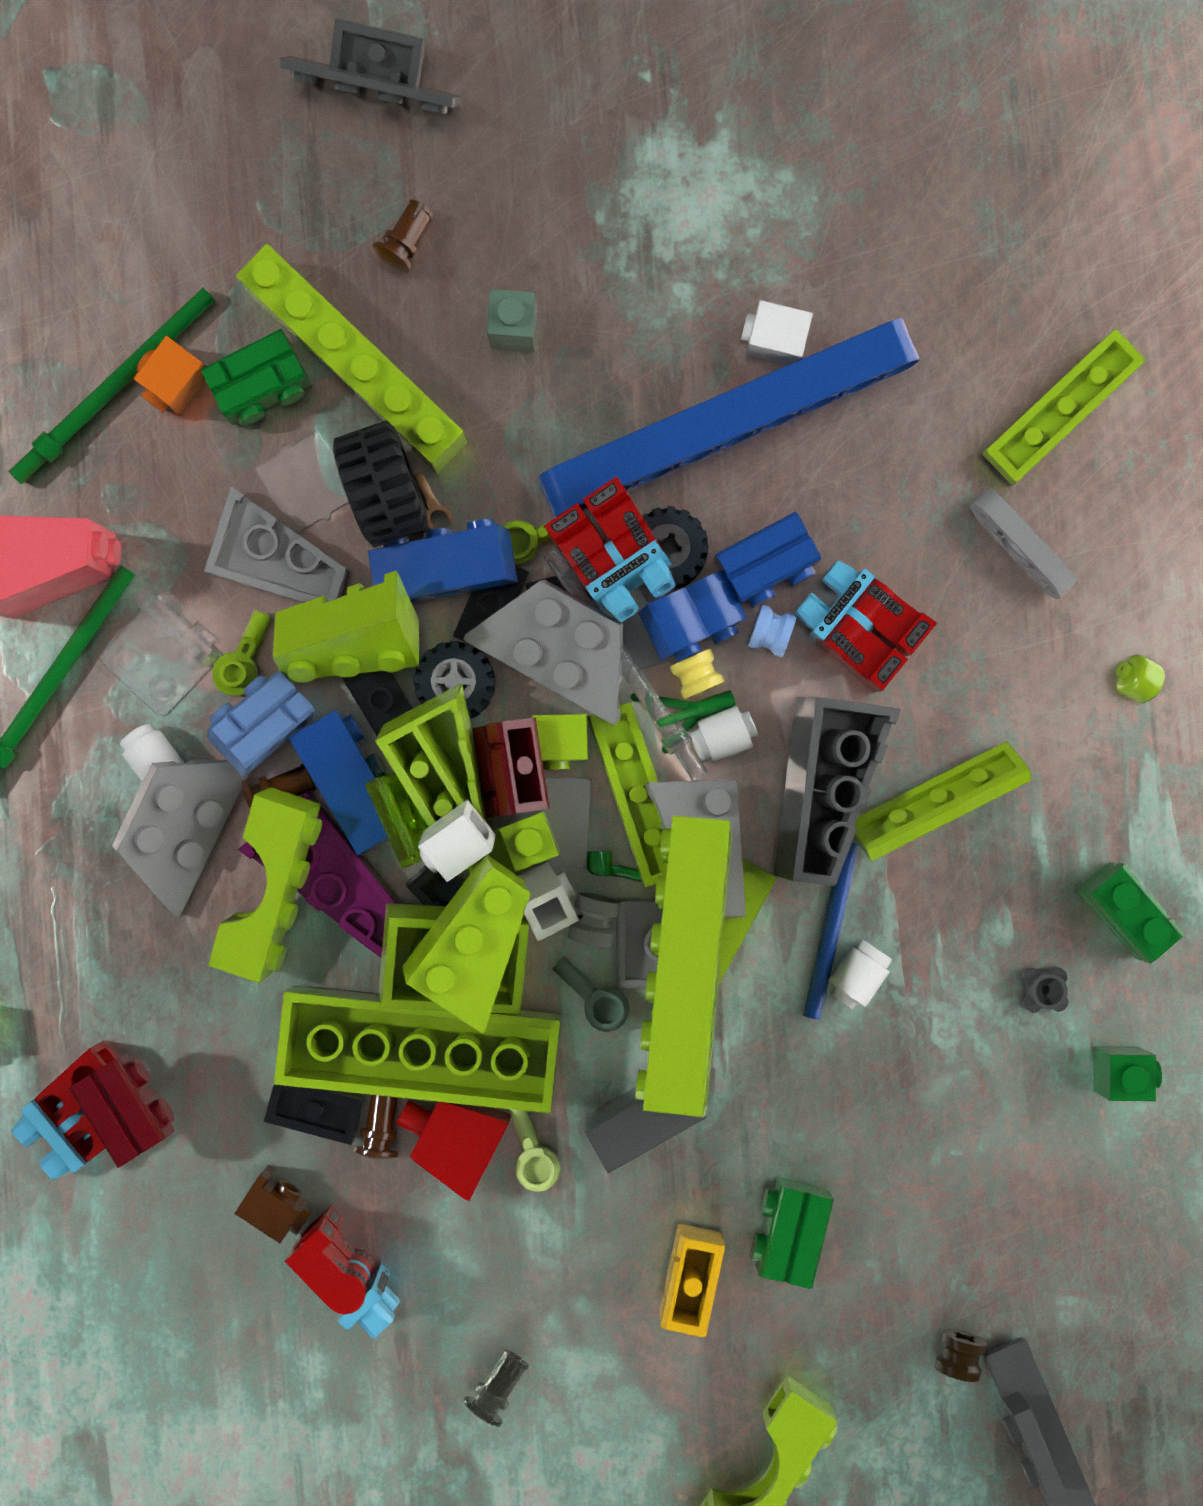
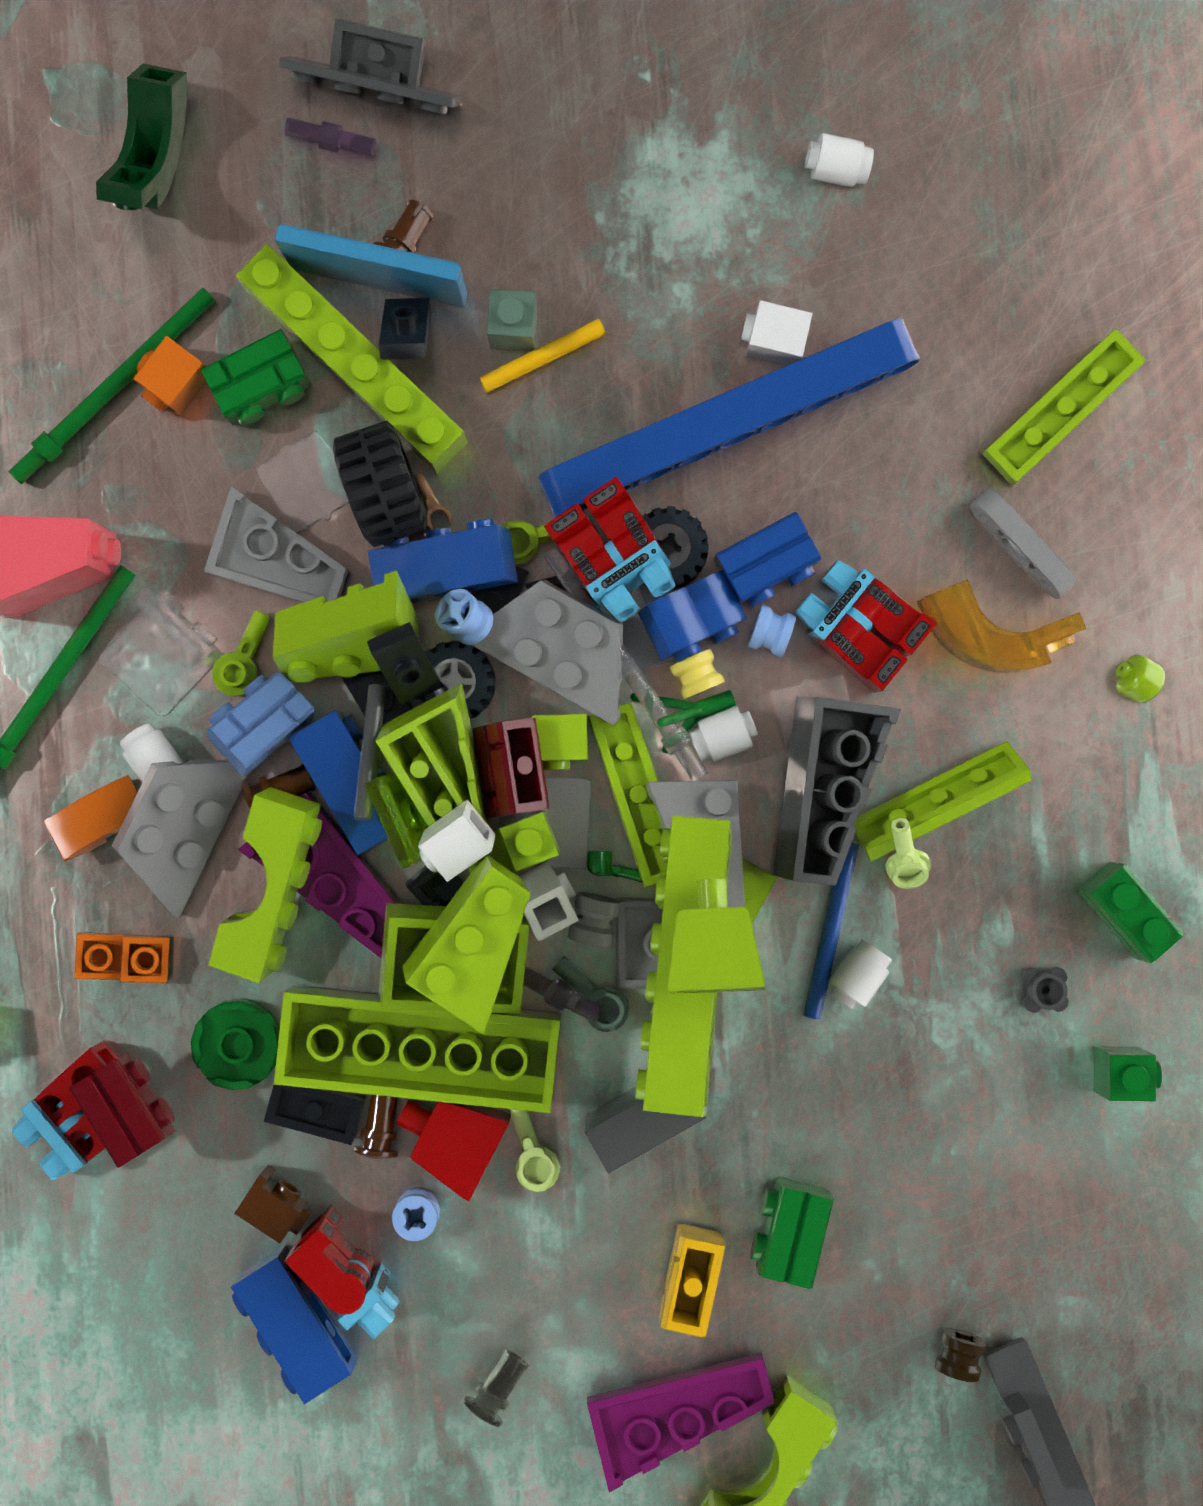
none -> orange slope [44,775,137,862]
none -> orange slope [74,932,170,983]
none -> dark green arch [96,63,187,210]
none -> green tile [191,998,280,1090]
none -> blue brick [231,1245,358,1405]
none -> dark azure tile [275,224,467,308]
none -> clear purple bar [285,117,376,157]
none -> dark grey bar [354,684,387,822]
none -> black plate [367,622,443,706]
none -> black plate [379,298,431,360]
none -> light blue wheel [392,1187,441,1241]
none -> light blue wheel [435,589,493,645]
none -> yellow bar [479,318,606,393]
none -> bar [523,967,602,1023]
none -> magenta wing [587,1353,775,1493]
none -> lime torso [668,879,765,994]
none -> white brick [805,133,874,188]
none -> yellowish green plate [885,818,931,889]
none -> clear yellow arch [917,579,1087,673]

